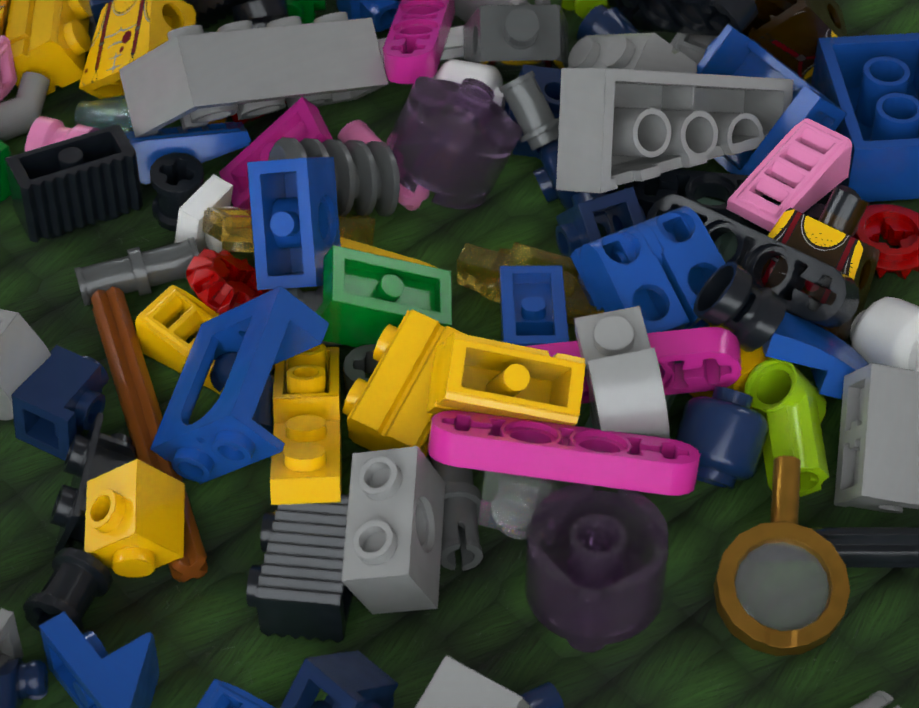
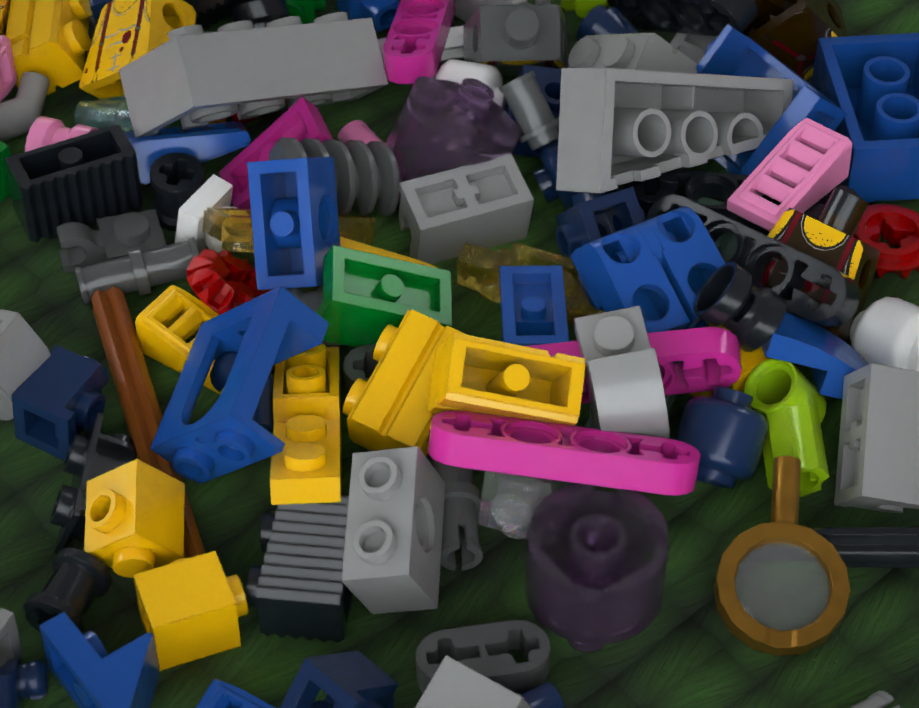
none -> dark grey plate [56,209,167,273]
none -> yellow brick [133,551,248,671]
none -> light grey hinge [398,154,534,264]
none -> dark grey beam [416,620,550,694]

